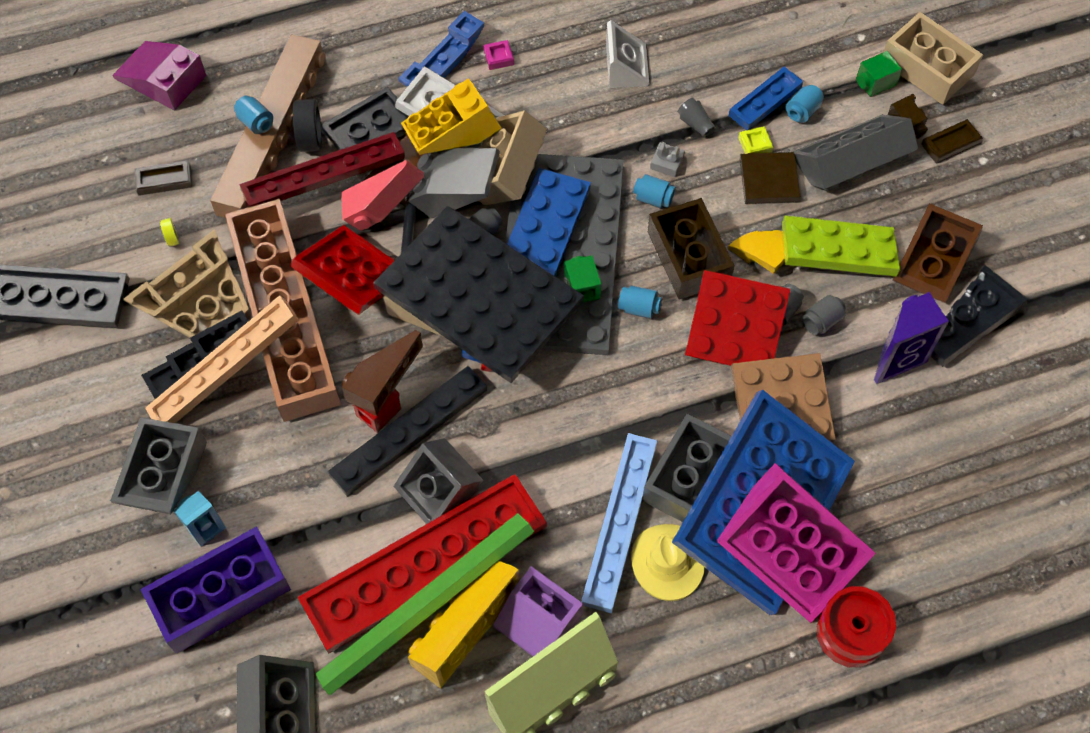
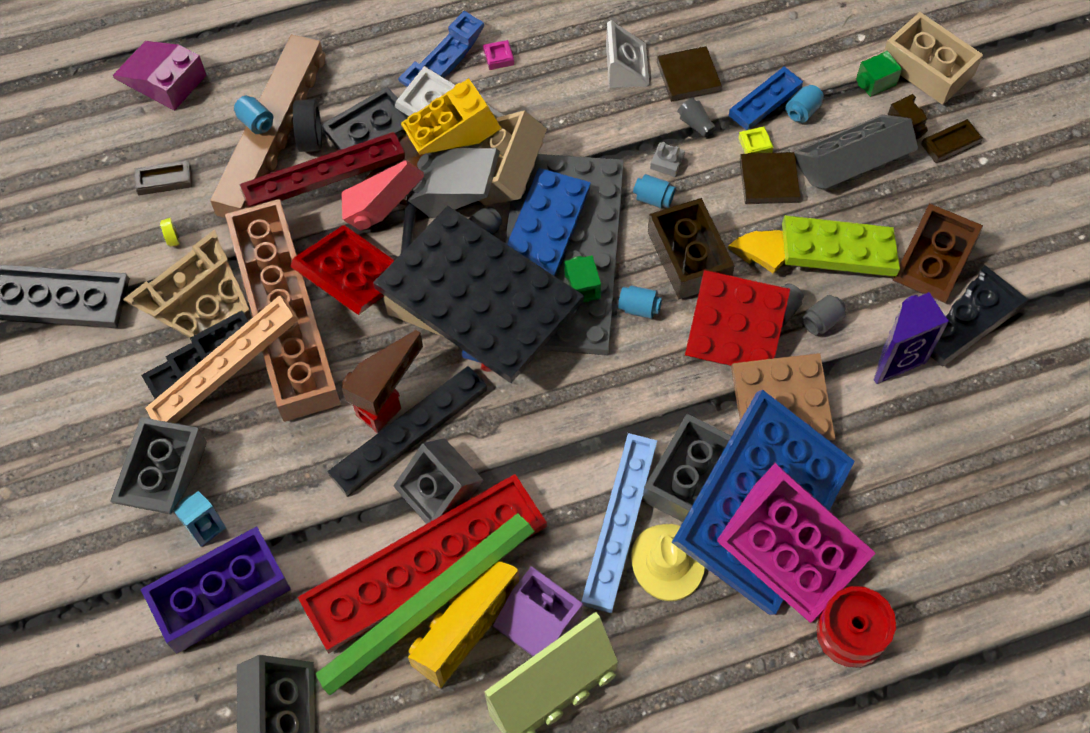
none -> dark brown tile [657,46,722,102]

